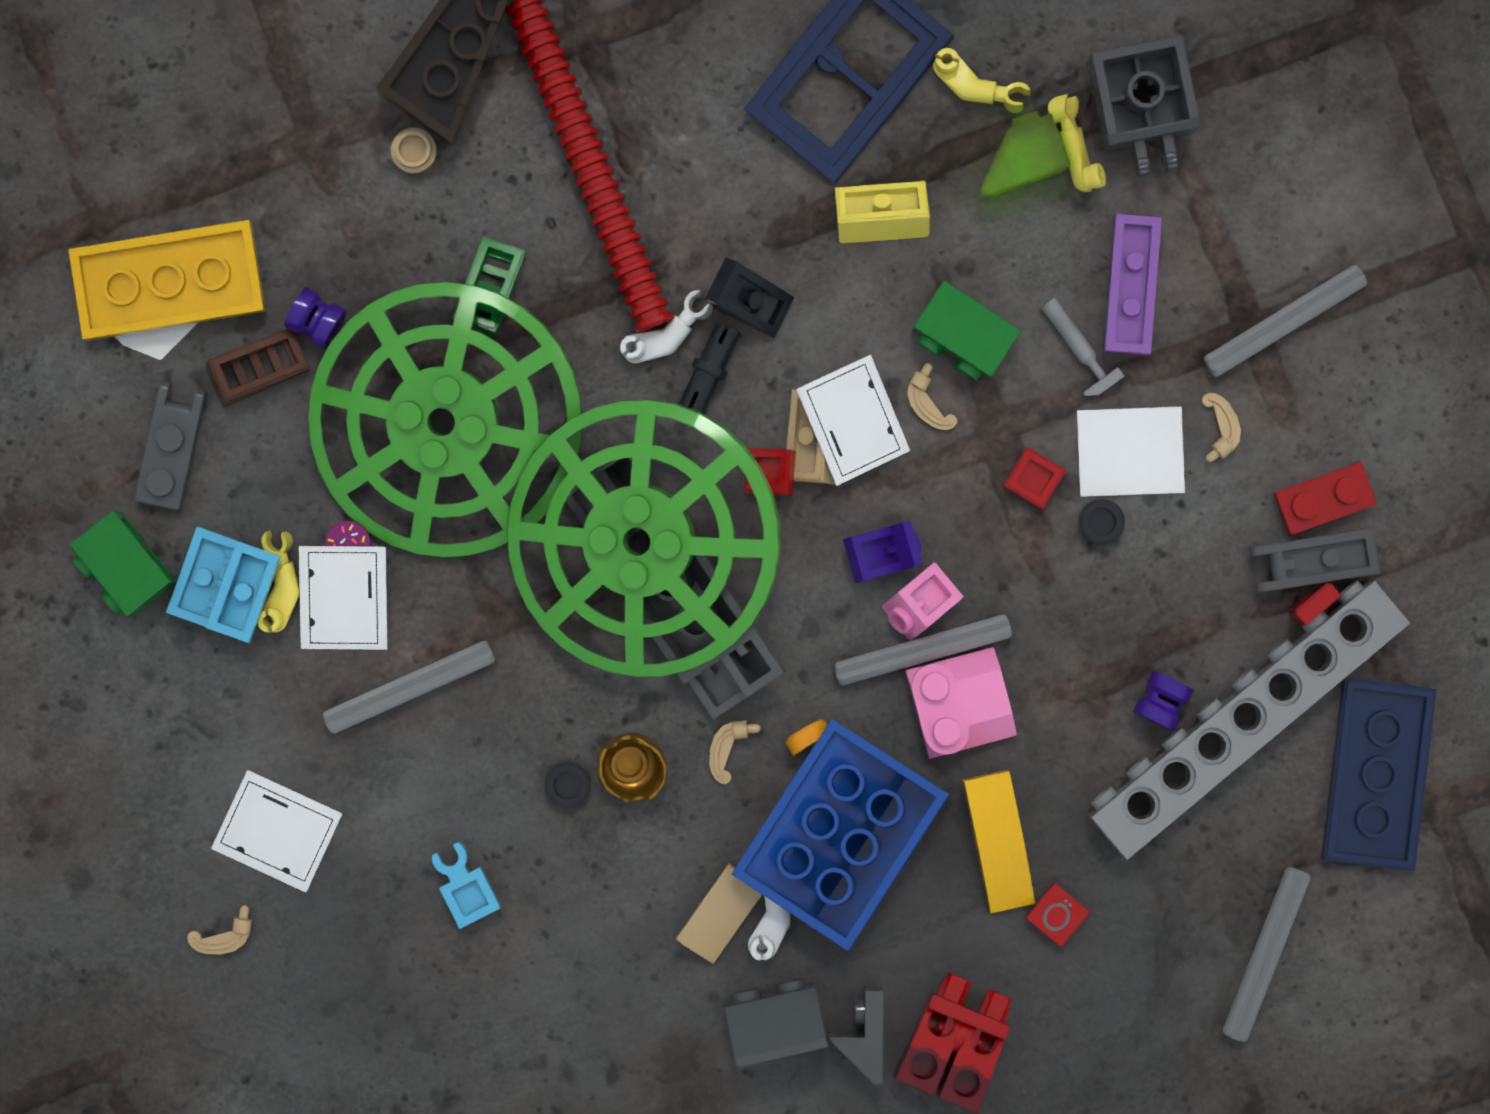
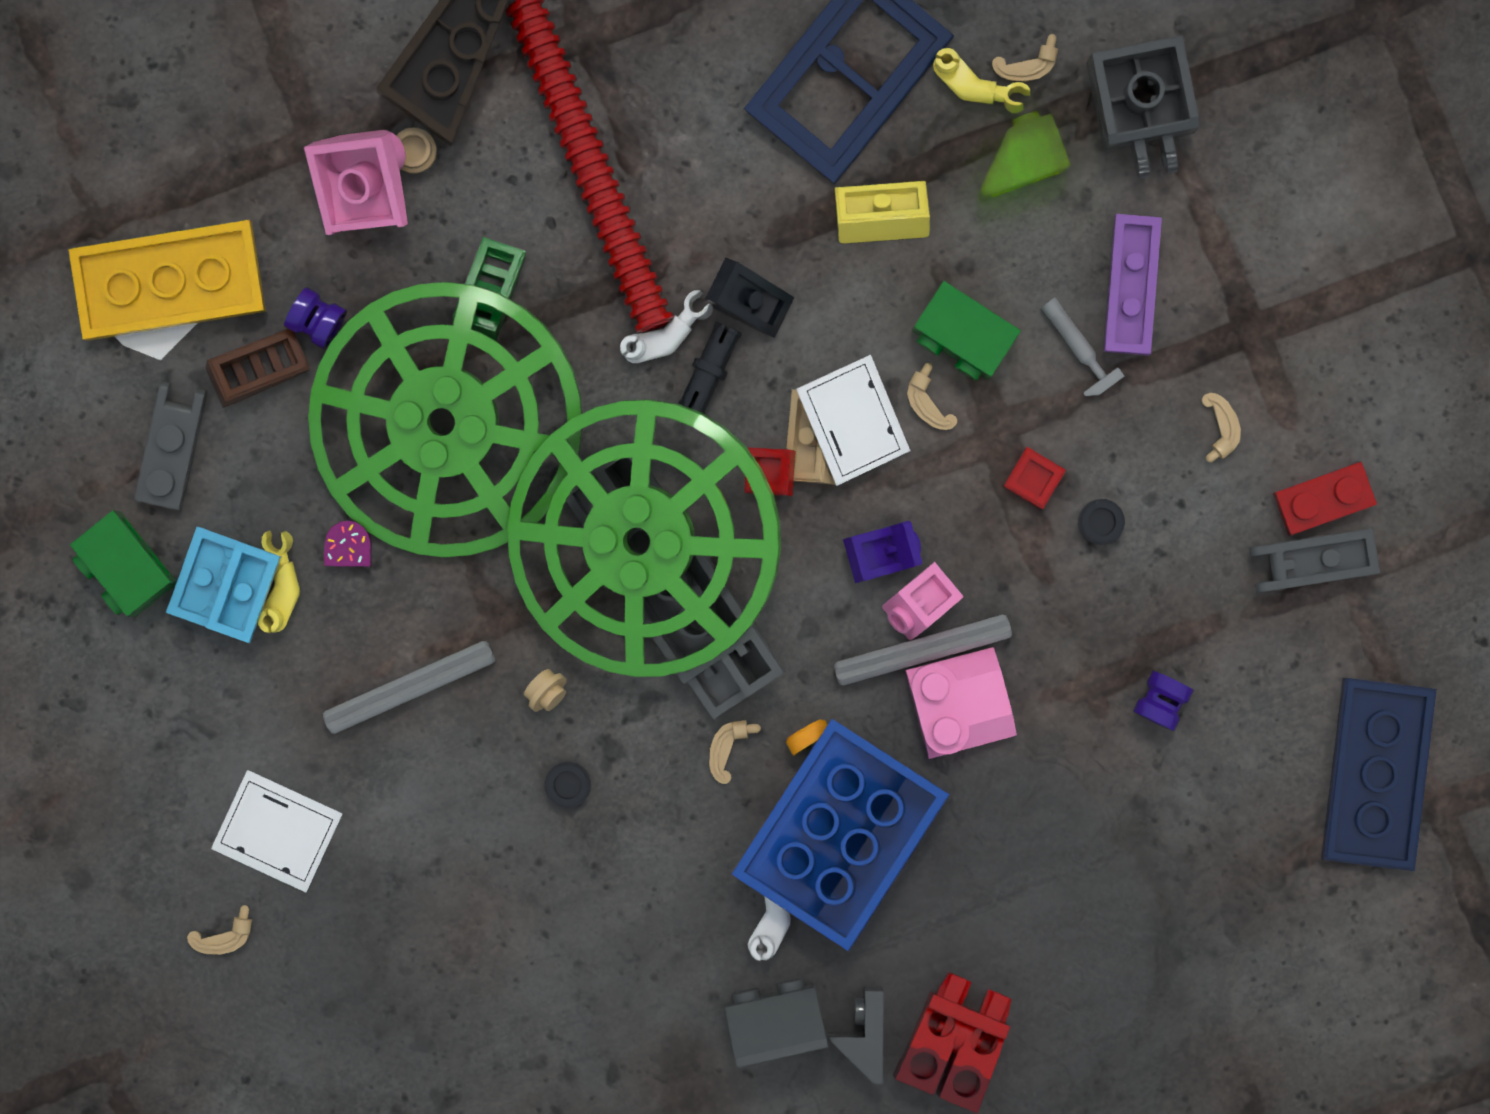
white sticker [299,546,387,650] -> none
medium azure plate [432,841,502,929] -> none
pearl gold hair [597,733,668,803] -> none
tan slope [676,863,762,964] -> none
yellow slope [962,770,1035,913] -> none
red tile [1025,882,1090,947] -> none
light yellow arm [1048,94,1106,192] -> none
white sticker [1077,407,1185,497] -> none
light grey brick [1087,580,1410,860] -> none
light grey axle [1204,265,1367,377] -> none
light grey axle [1223,867,1310,1042] -> none
red tile [1288,583,1341,626] -> none
none -> bright pink slope [304,130,408,235]
none -> tan plate [524,669,566,712]
none -> tan piece [992,34,1059,82]

